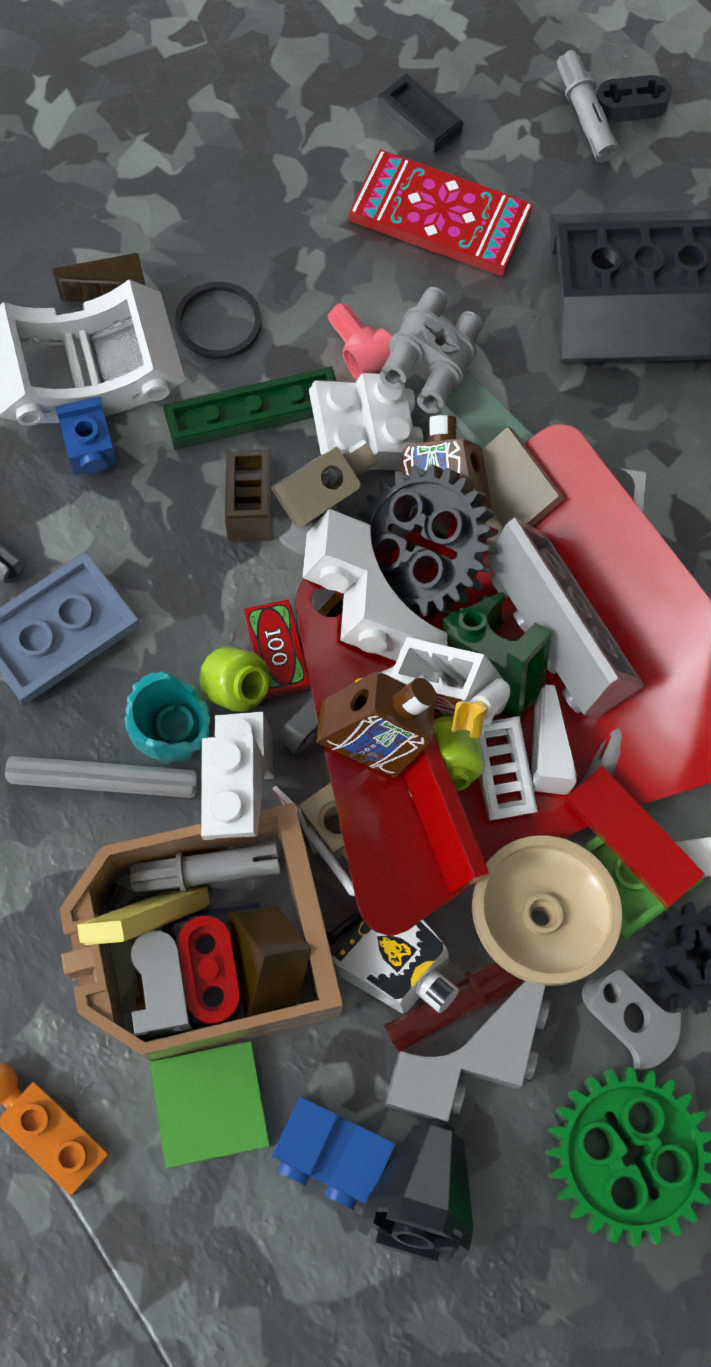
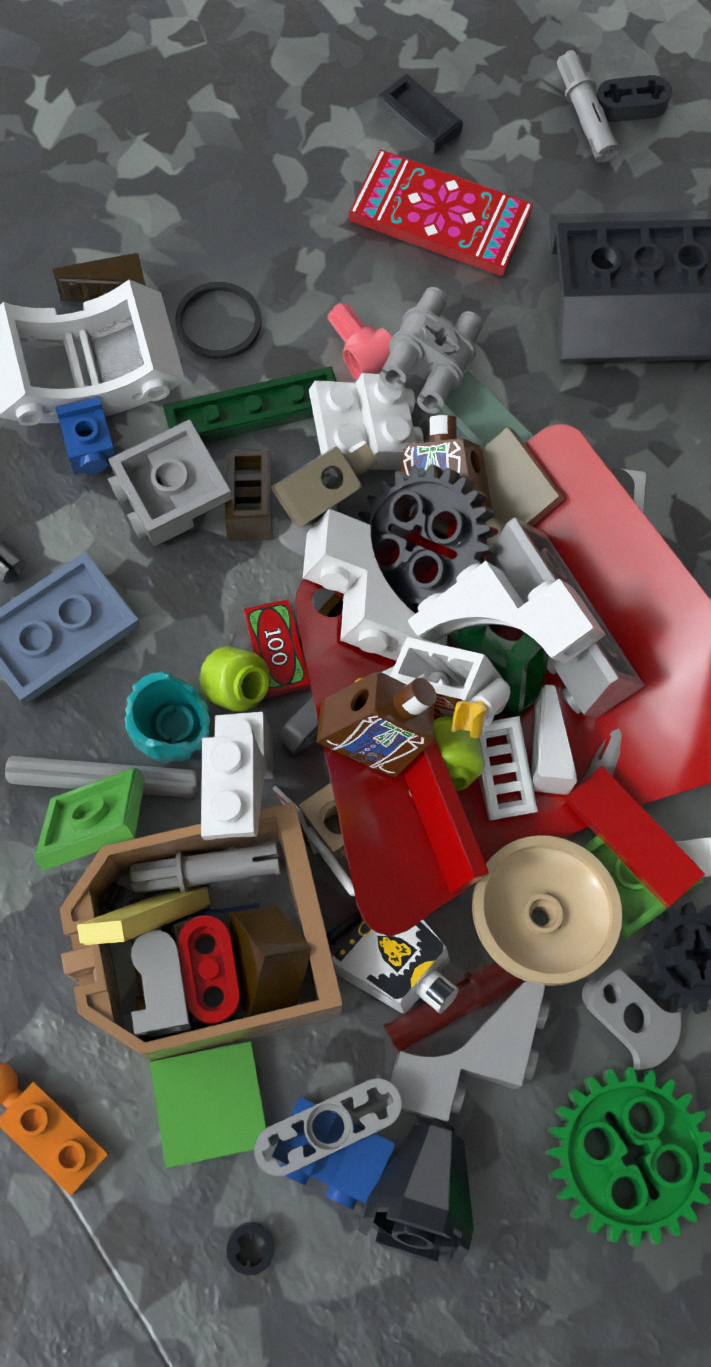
none -> bright green tile [34,767,145,871]
none -> light grey plate [108,419,232,547]
none -> black bush [226,1222,274,1276]
none -> light grey beam [254,1078,402,1176]
none -> white arch [407,561,606,664]

